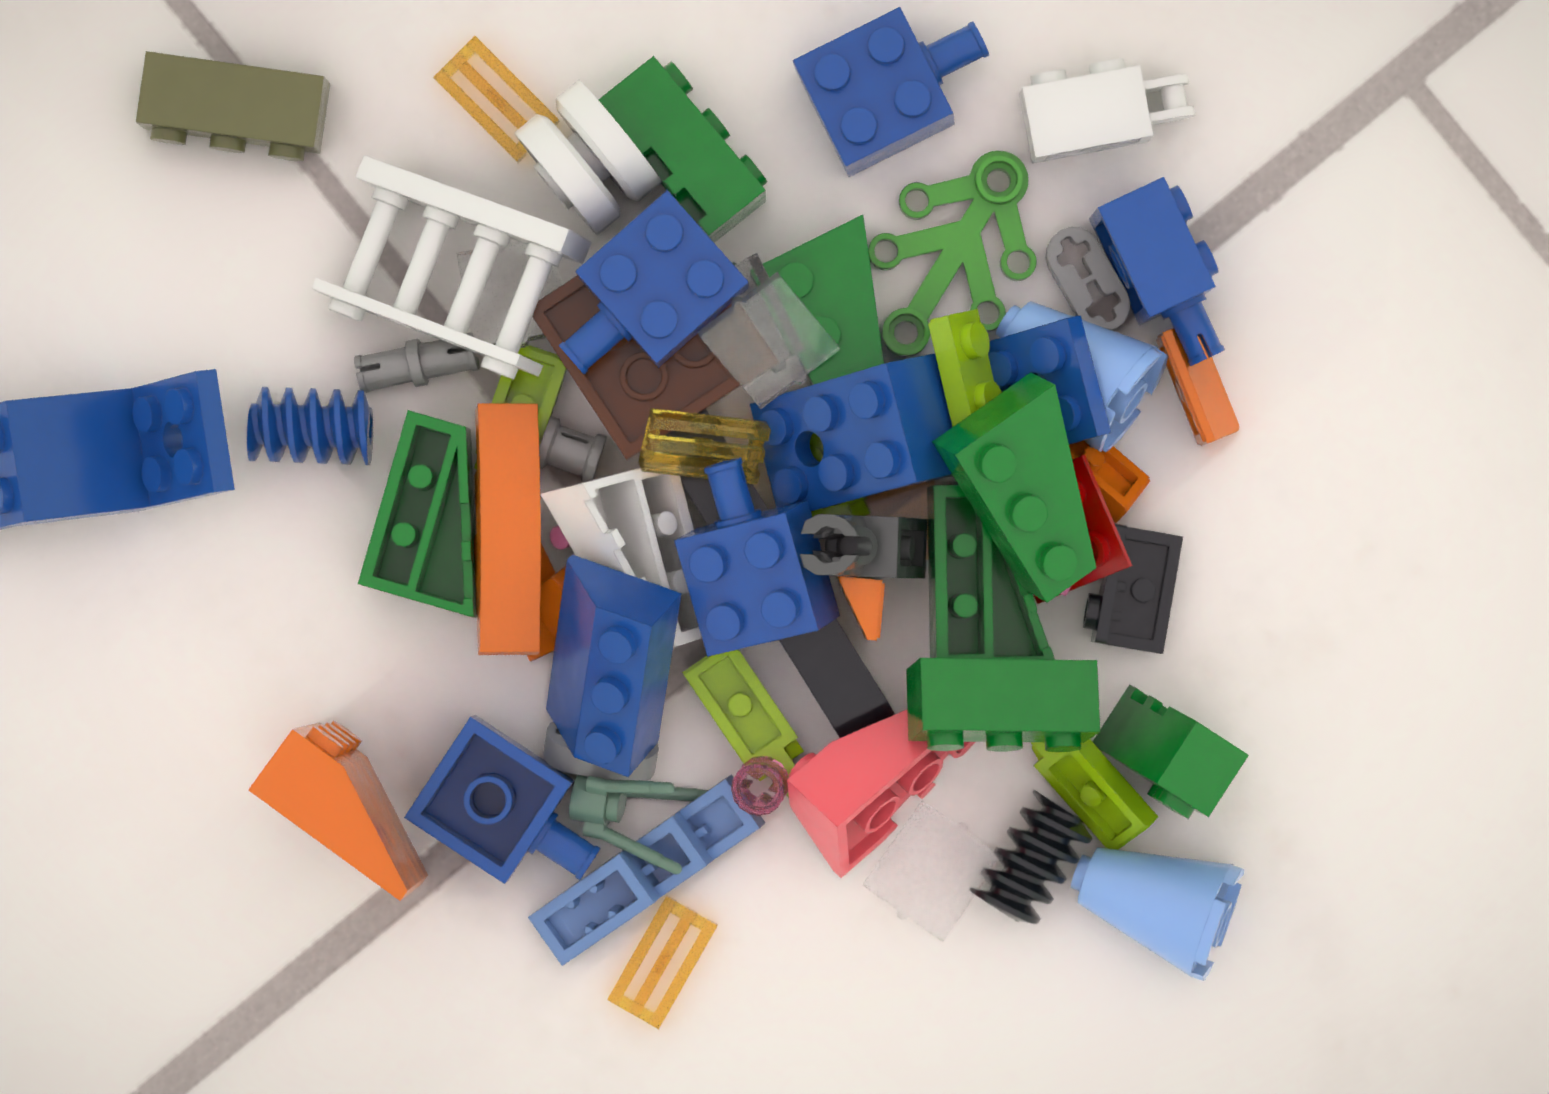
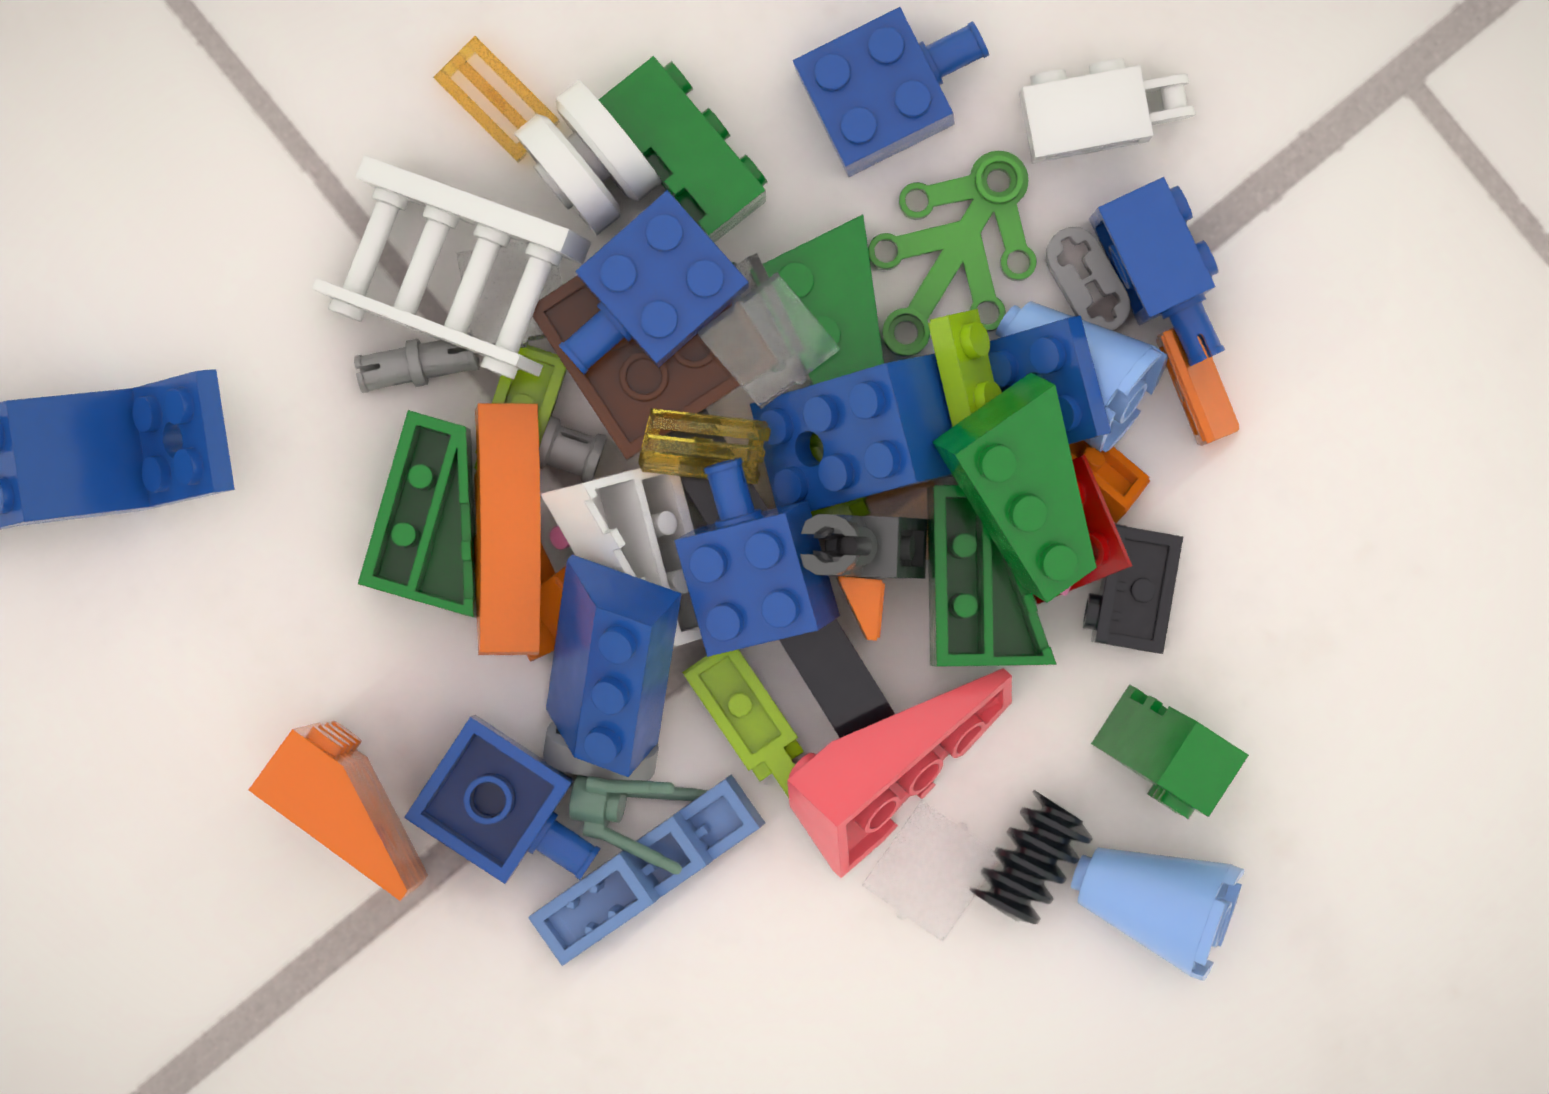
olive brick [136,51,330,161] -> none
blue piece [247,387,373,465] -> none
clear yellow tile [607,895,718,1029] -> none
clear pink bush [731,756,789,816] -> none
green brick [906,658,1100,752] -> none
lime hinge [1030,739,1158,850] -> none

